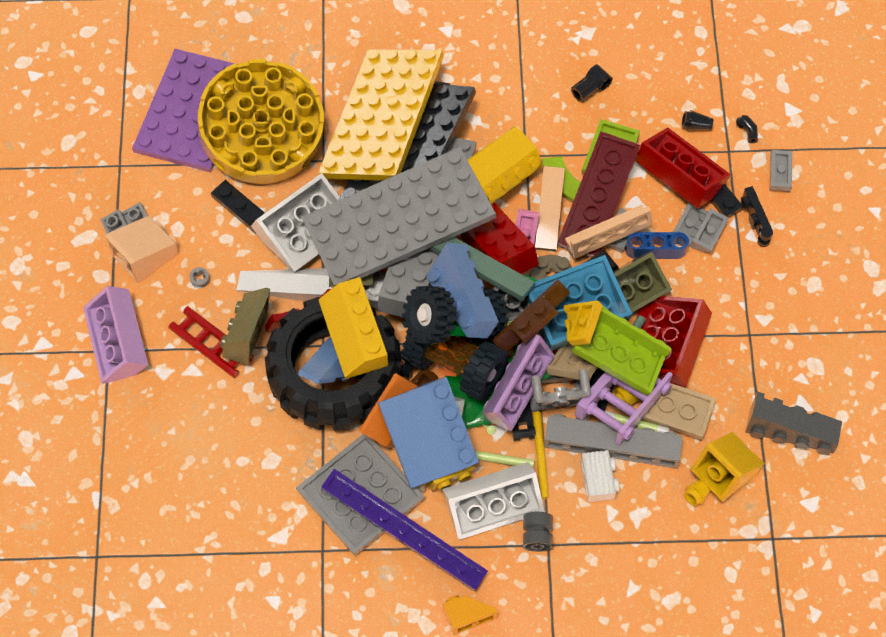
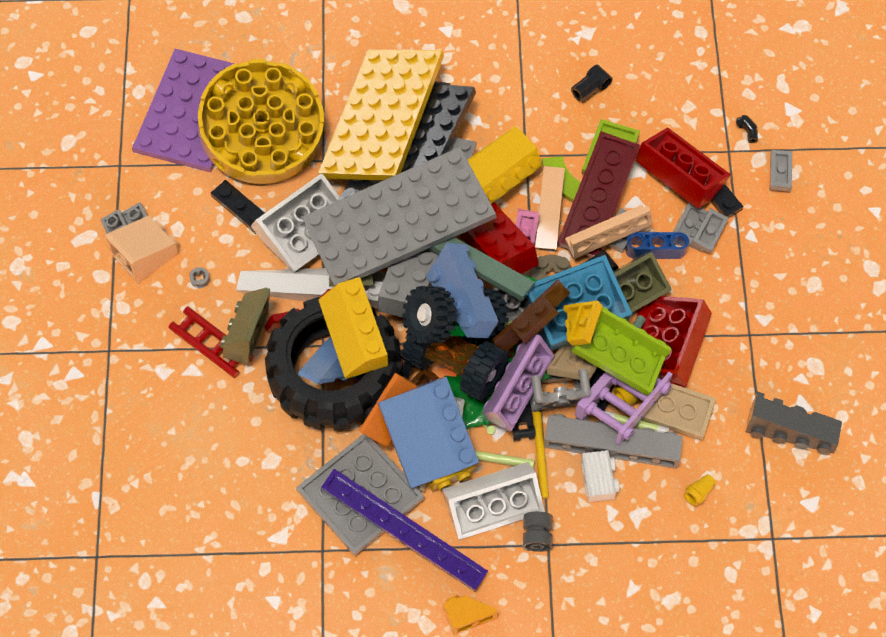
lavender slope [83,286,148,384] -> none
black cone [682,110,714,130] -> none
yellow slope [690,432,765,502] -> none
black plate [741,186,773,248] -> none

